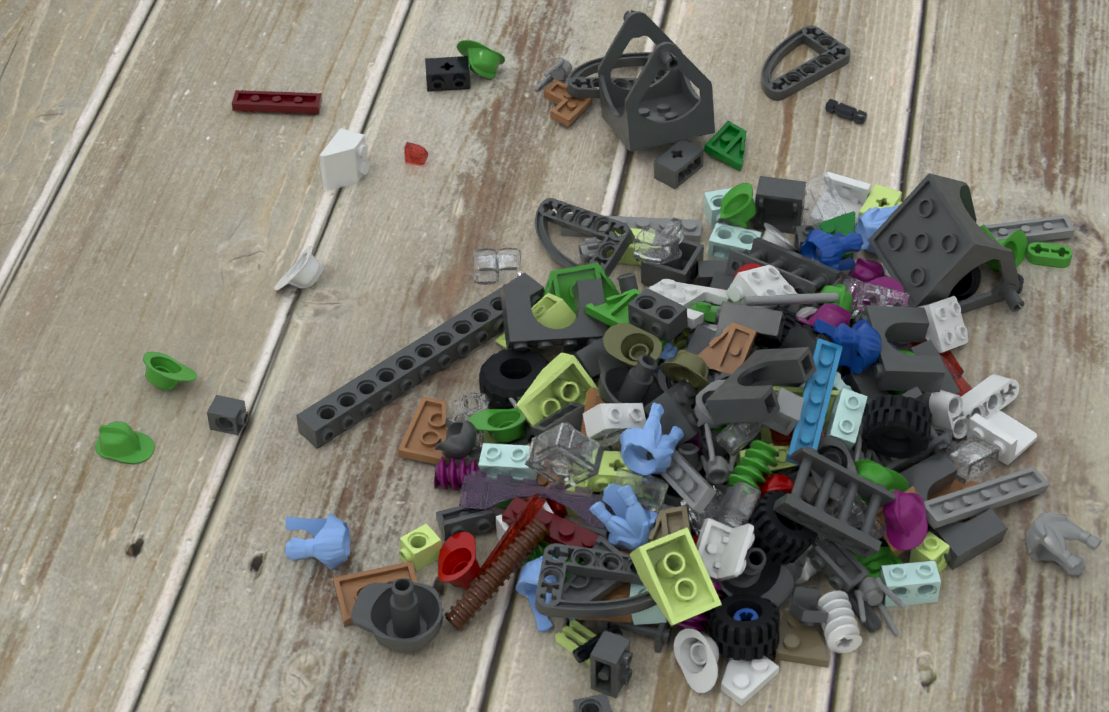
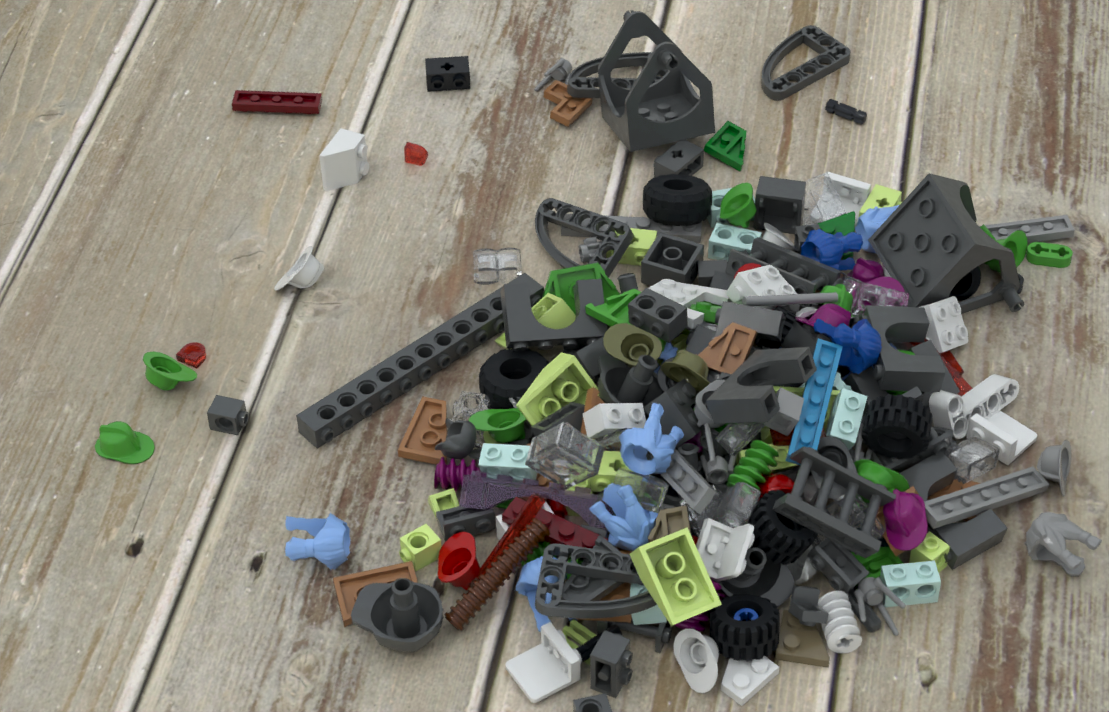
bright green piece [457,40,505,79] -> none
clear brick [634,217,684,264] -> none
none -> clear red tile [176,342,206,369]
none -> yellowish green slope [427,488,460,517]
none -> white bracket [506,622,582,703]
none -> black tyre [643,174,712,226]
none -> light grey piece [1037,440,1071,496]

